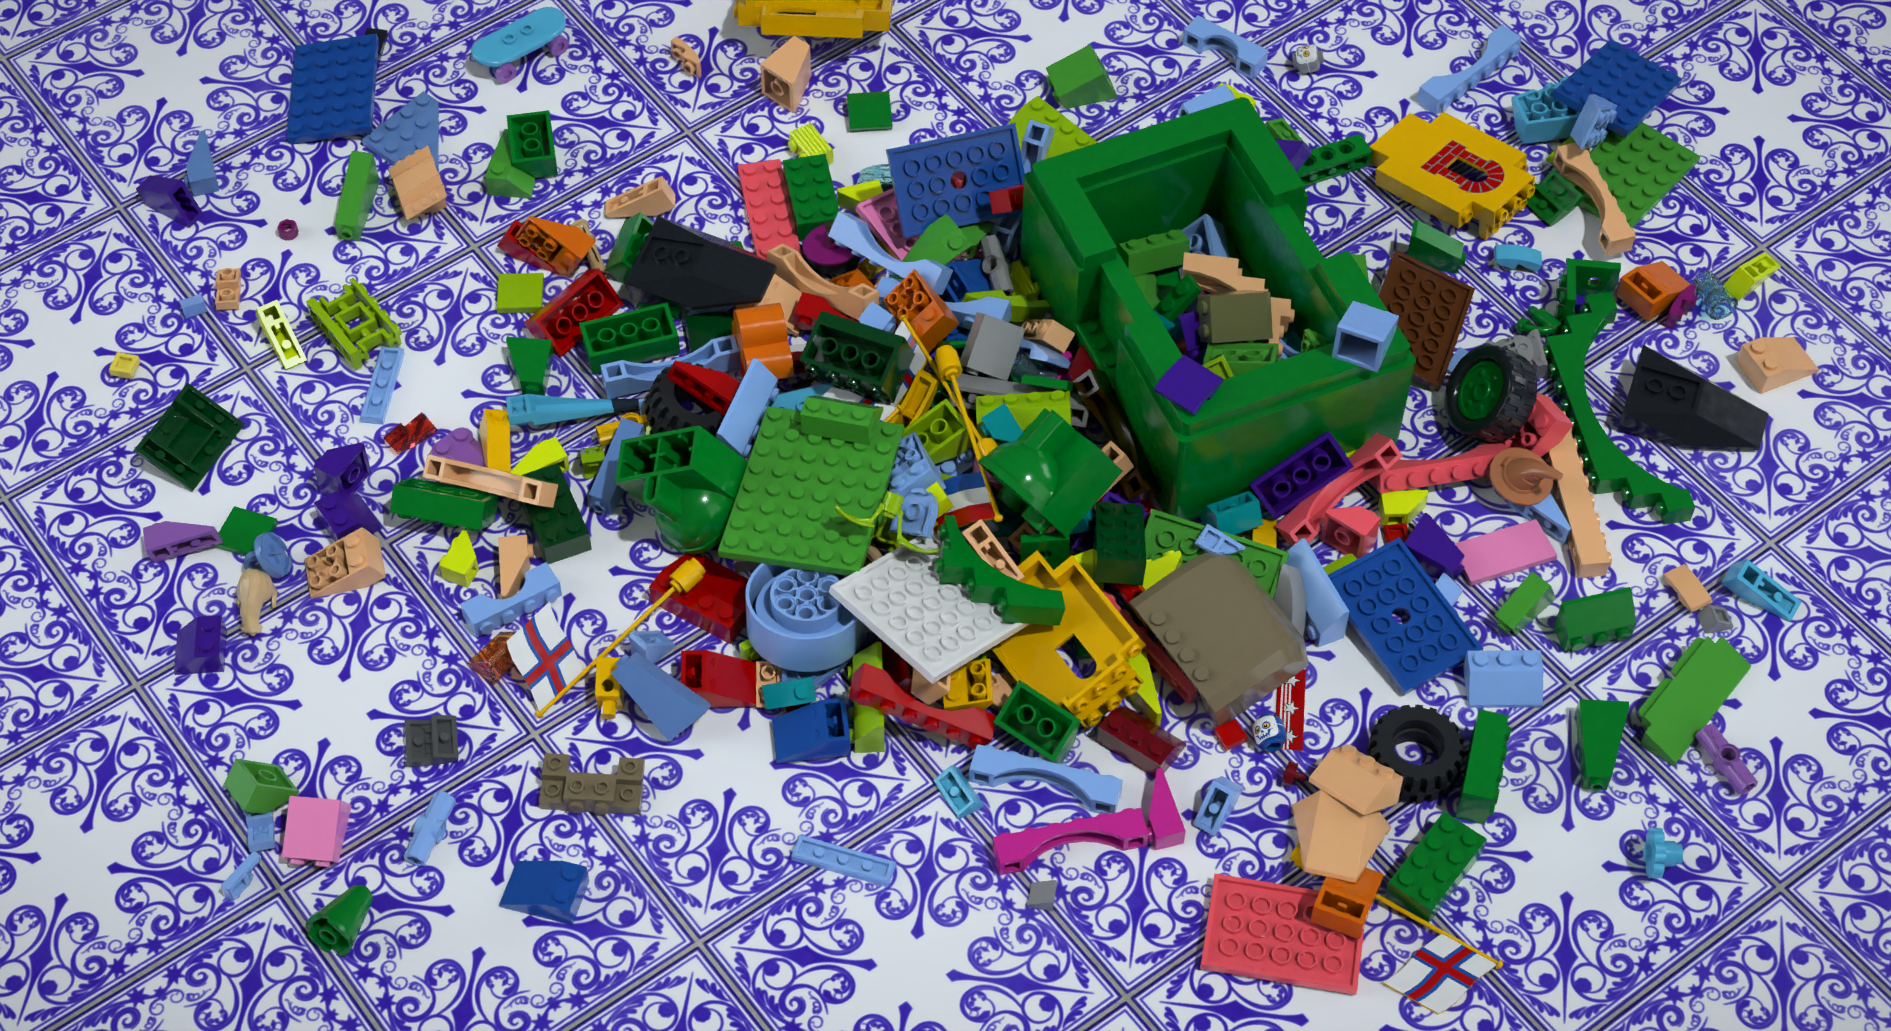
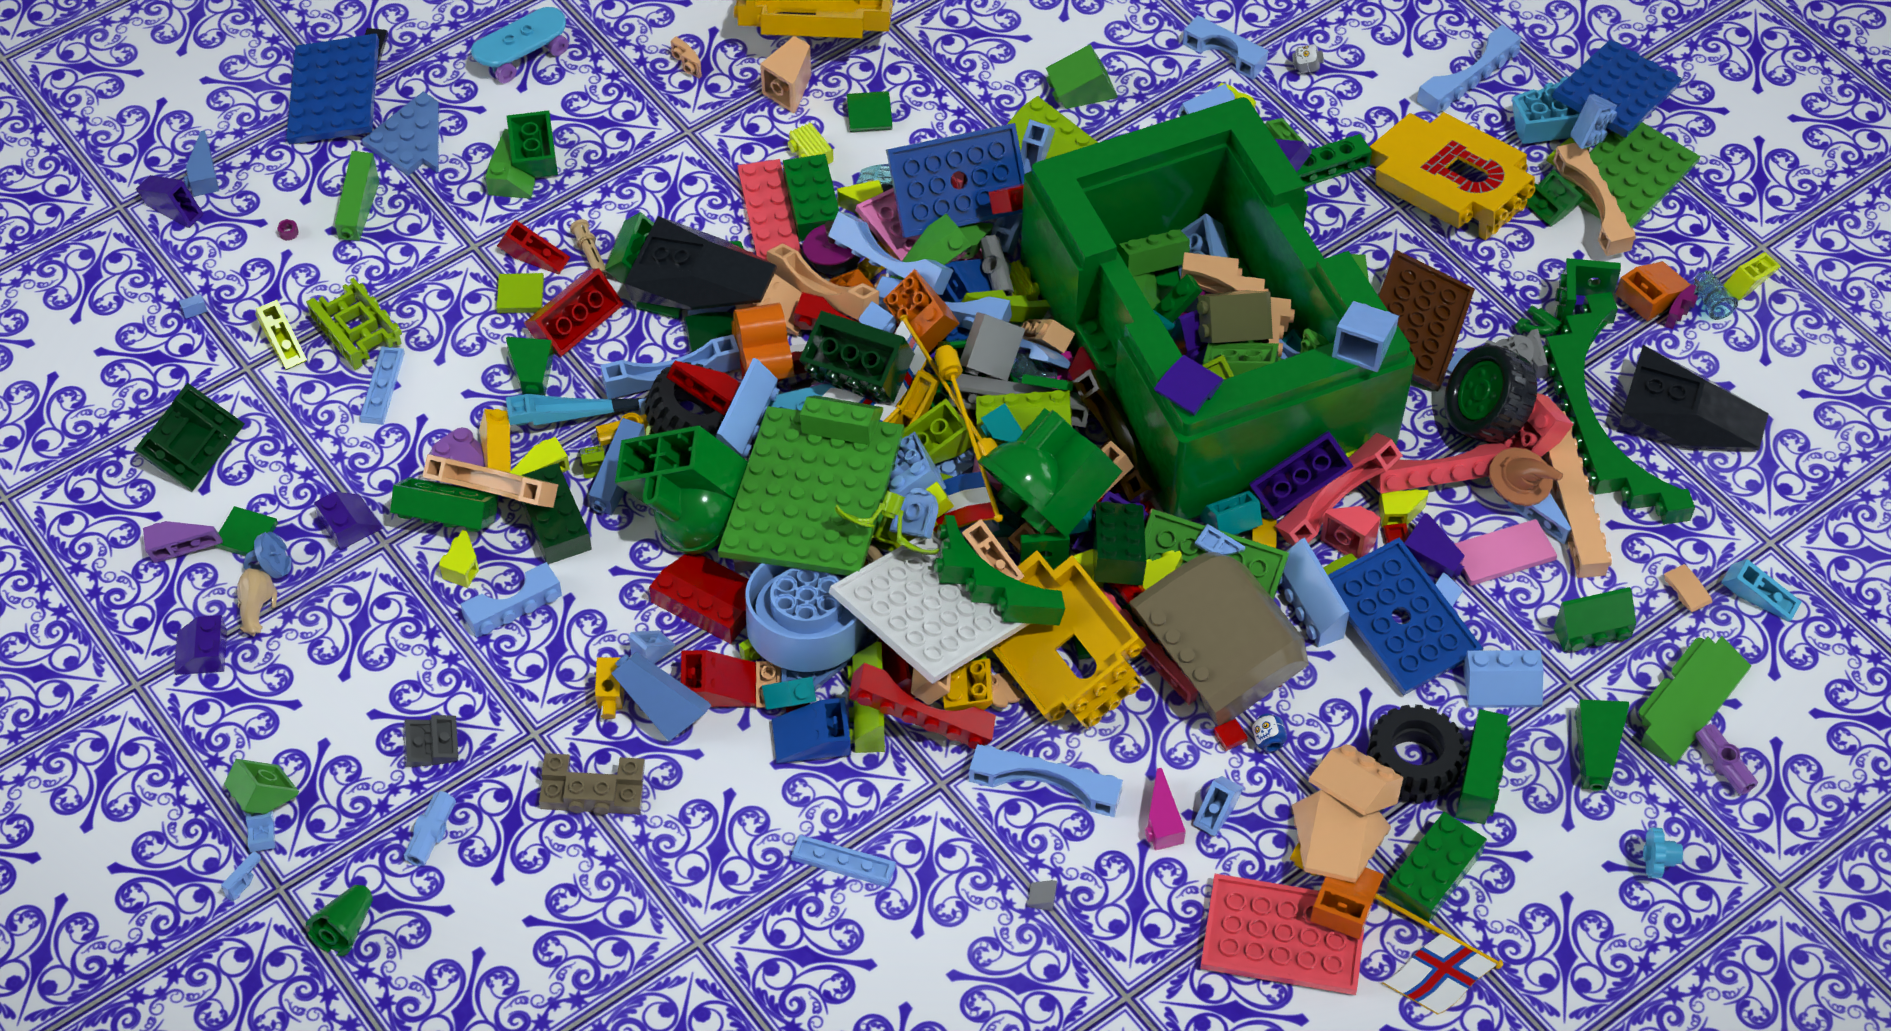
light yellow plate [109,352,141,379] -> none
light nougat slope [215,268,241,310] -> none
bright pink slope [282,796,352,867] -> none
light nougat slope [304,527,386,598] -> none
dark purple slope [313,443,371,496] -> none
clear red slope [383,412,438,454] -> none
light nougat slope [388,145,447,220] -> none
clear orange slope [466,631,517,685] -> none
light nougat slope [498,535,534,599] -> none
blue slope [499,861,590,925] -> none
flag [506,558,706,718] -> none
orange slope [514,216,596,277] -> none
green brick [579,303,680,374] -> none
light nougat slope [605,176,675,218] -> none
medium azure slope [933,765,984,819] -> none
dark pink arch [993,808,1149,875] -> none
green slope [994,680,1081,763] -> none
dark red slope [1097,706,1187,778] -> none
neon yellow slope [1128,652,1162,726] -> none
light grey slope [1274,564,1306,636] -> none
red sticker [1276,669,1306,751] -> none
dark red tile [1281,761,1306,787] -> none
green slope [1407,220,1467,274] -> none
medium azure slope [1494,244,1542,272] -> none
bright green slope [1495,571,1556,635] -> none
light grey slope [1697,605,1733,633] -> none
light nougat slope [1736,337,1819,394] -> none

